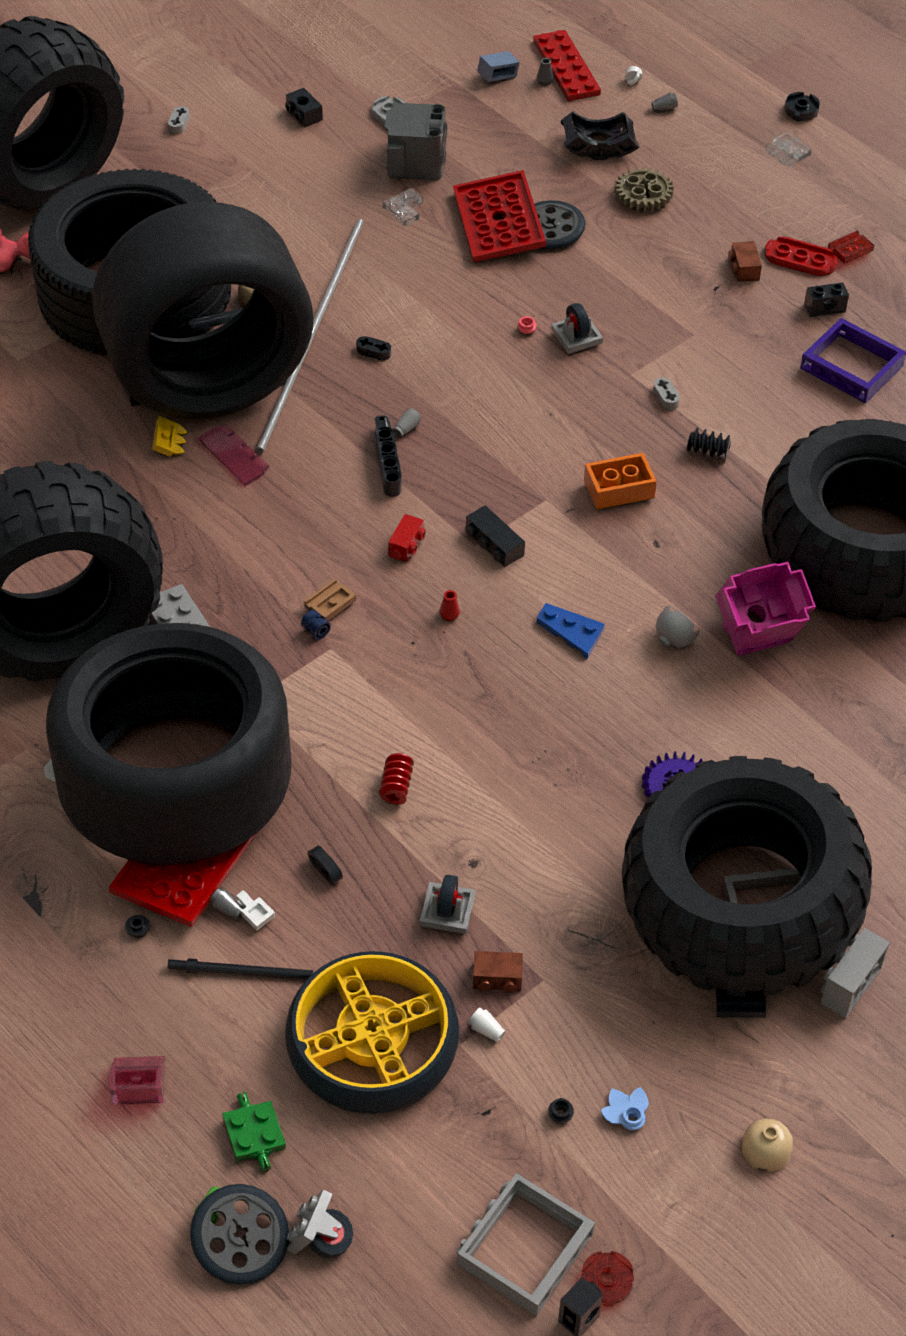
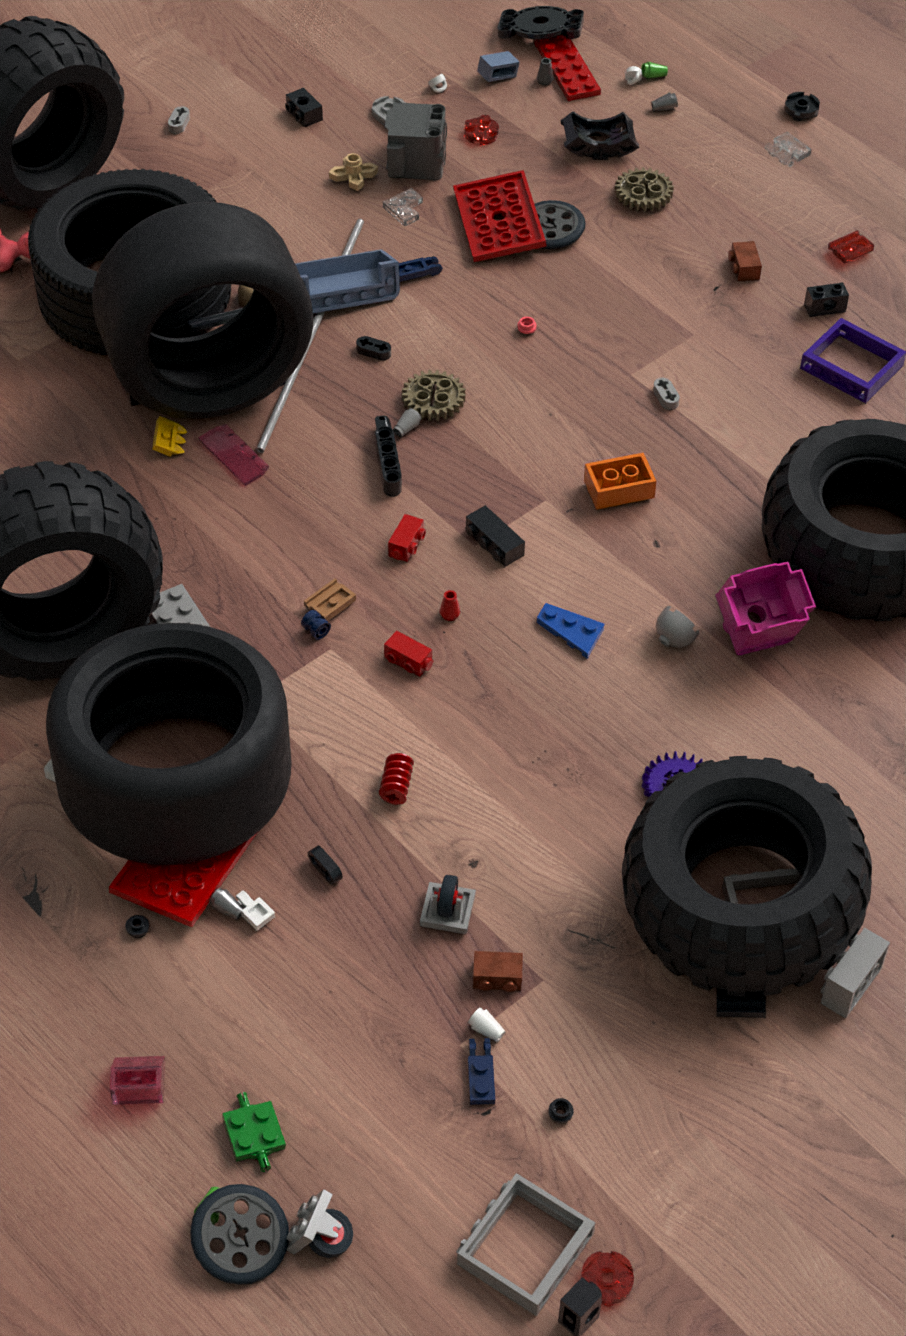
black bar [167,958,313,980] -> none
yellow wheel [285,951,459,1113] -> none
light grey plate [551,303,603,354] -> none
light blue plate [601,1087,649,1131] -> none
black piece [687,427,731,460] -> none
tan cylinder [742,1118,793,1172] -> none
red tile [764,236,838,276] -> none
none -> sand blue windscreen [295,249,400,313]
none -> tan plant [329,153,378,191]
none -> red brick [384,630,434,677]
none -> dark blue hinge [399,256,443,282]
none -> dark tan gear [402,370,466,421]
none -> white tile [428,74,447,93]
none -> clear red plate [464,115,499,145]
none -> dark blue hinge [468,1038,495,1105]
none -> black piece [497,6,584,40]
none -> bright green cone [641,62,668,79]

